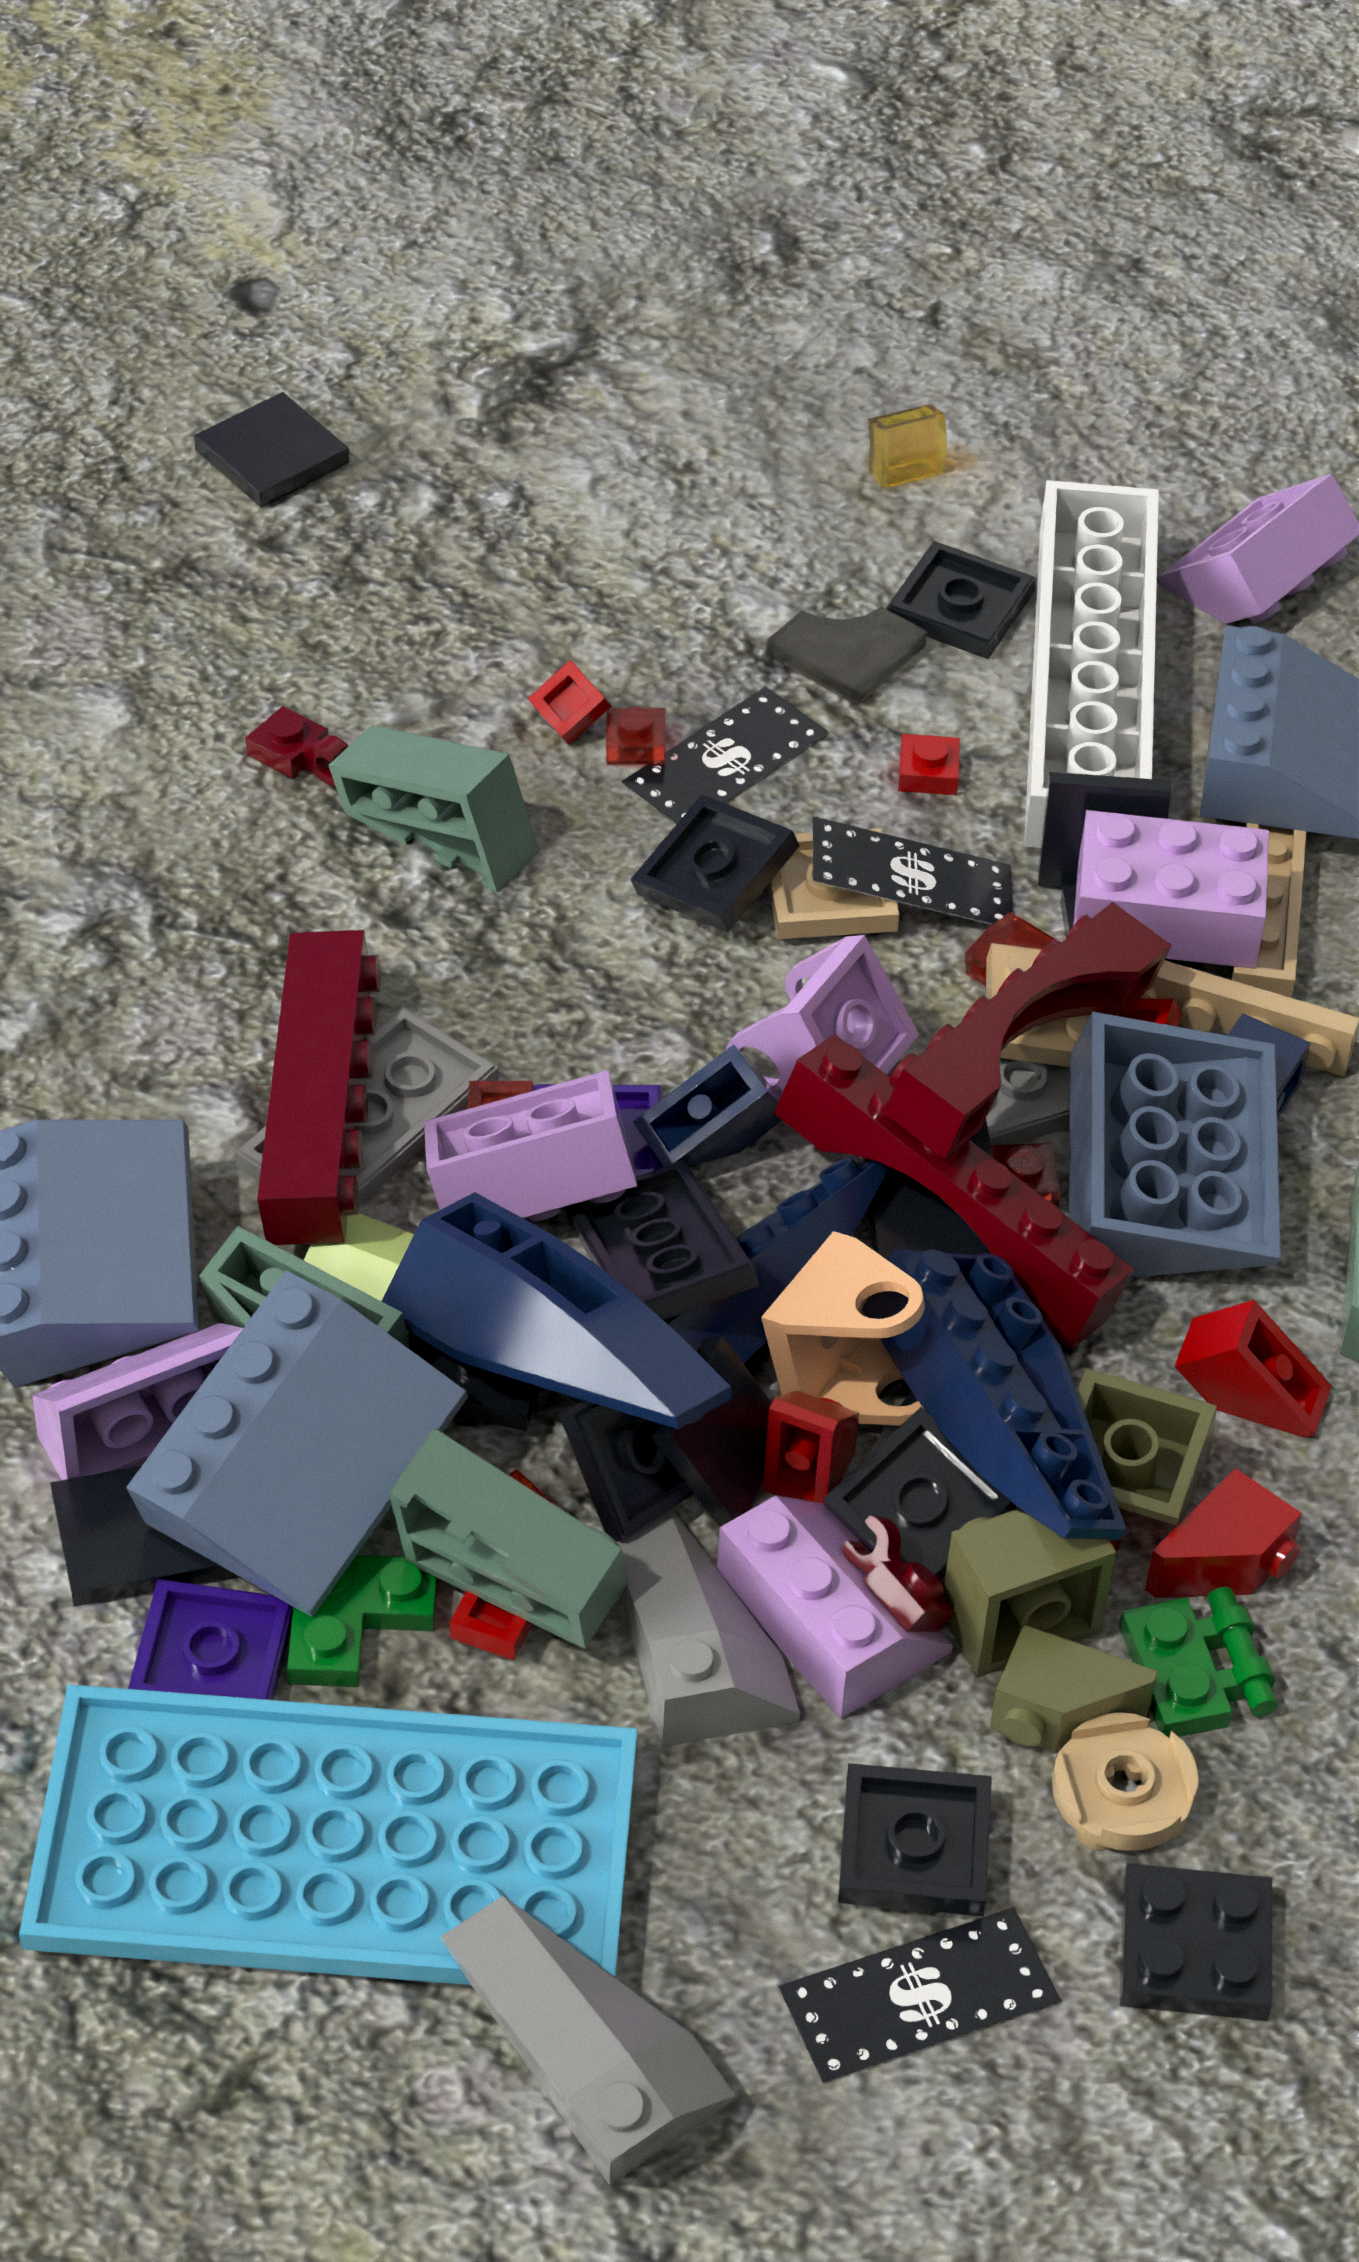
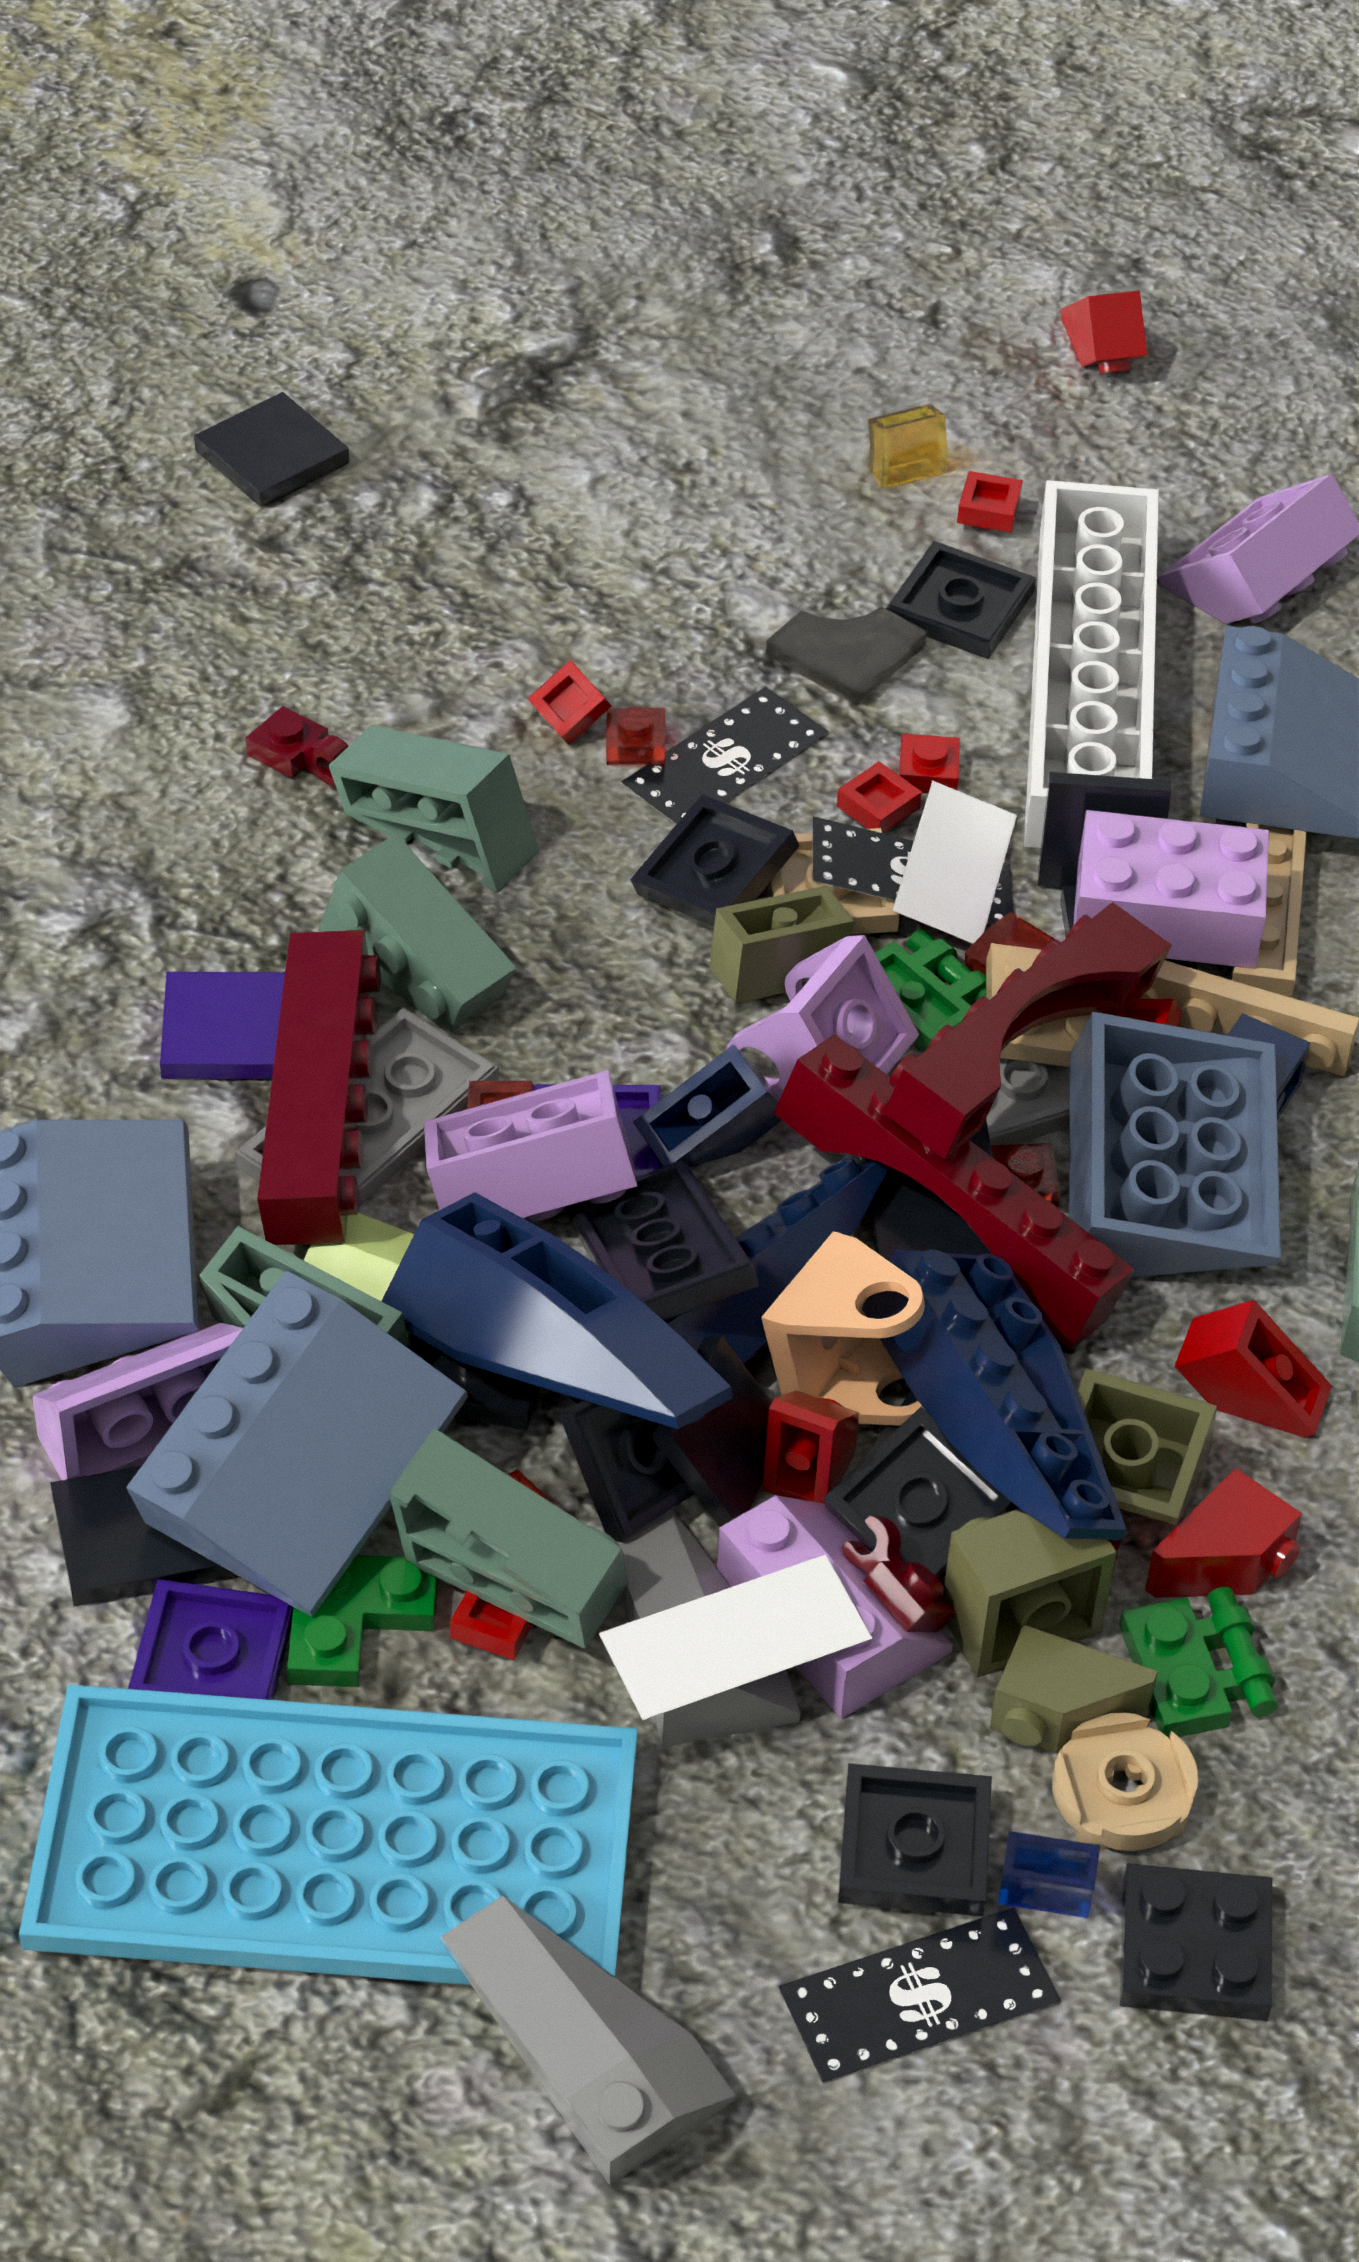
none -> dark purple tile [160,972,285,1079]
none -> sand green wedge [318,833,517,1034]
none -> white sticker [599,1554,873,1720]
none -> olive slope [709,886,854,1003]
none -> red plate [836,761,922,833]
none -> green plate [875,930,986,1051]
none -> white sticker [892,781,1017,946]
none -> red plate [957,471,1023,532]
none -> clear blue piece [997,1831,1100,1918]
none -> red slope [1060,290,1147,374]

